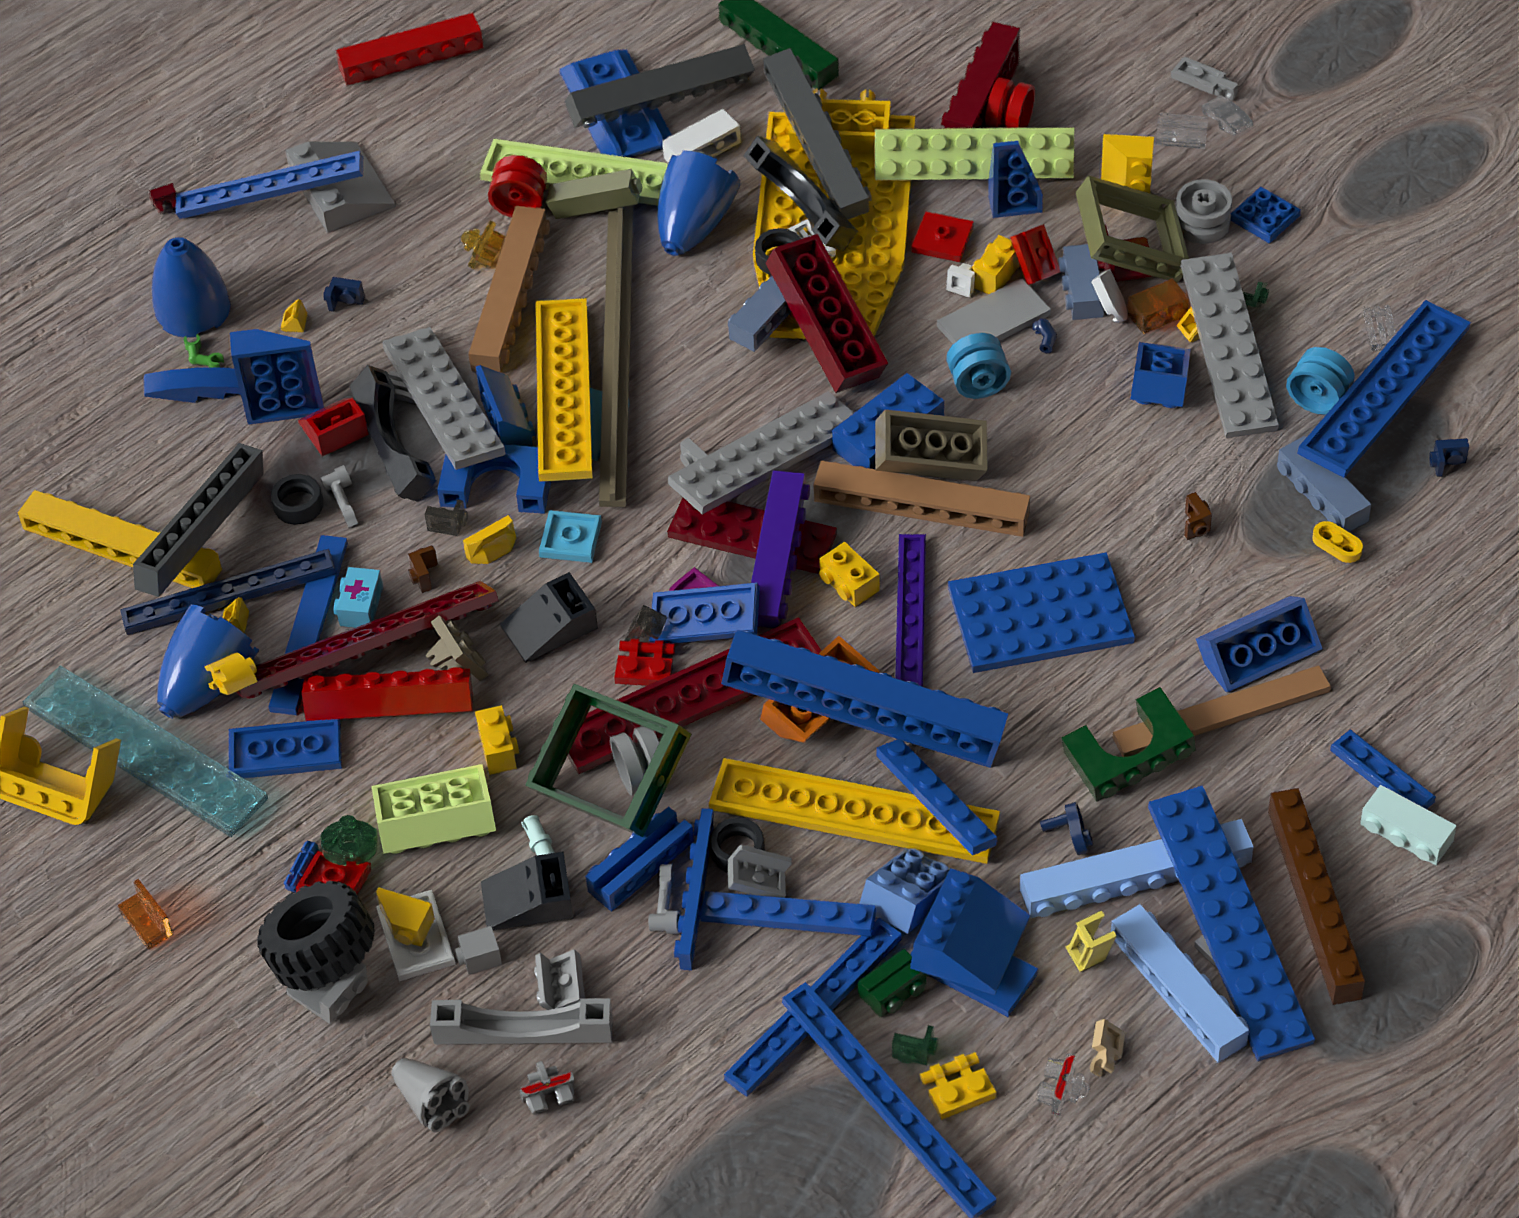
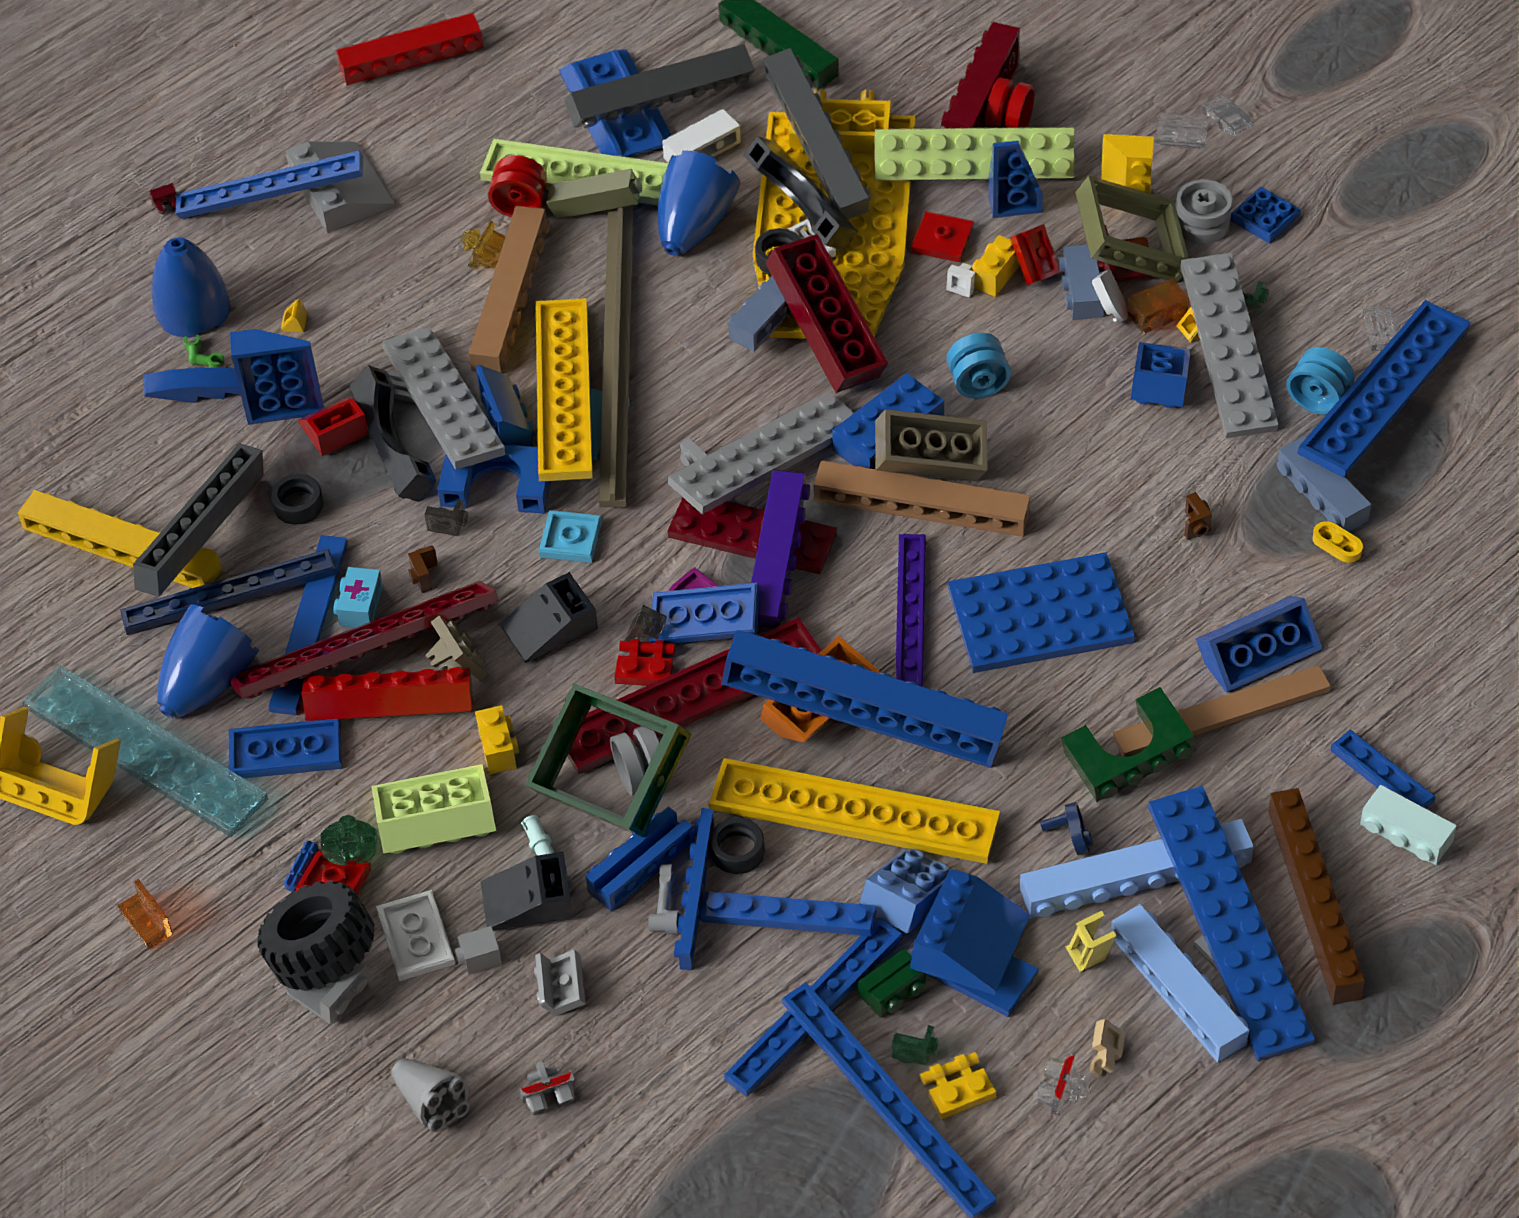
yellow cylinder [204,653,257,695] -> none
yellow slope [223,597,249,633] -> none
light grey brick [320,465,358,528] -> none
dark blue bracket [323,277,365,312] -> none
yellow slope [376,887,435,947] -> none
light grey arch [430,998,613,1044] -> none
yellow slope [463,515,517,564] -> none
light grey bracket [728,845,792,898] -> none
yellow brick [819,542,880,607] -> none
blue plate [876,739,997,856] -> none
light grey tile [937,278,1051,344] -> none
dark blue arm [1032,318,1057,354] -> none
light grey hinge [1171,57,1238,101] -> none
dark blue bracket [1429,438,1469,477] -> none

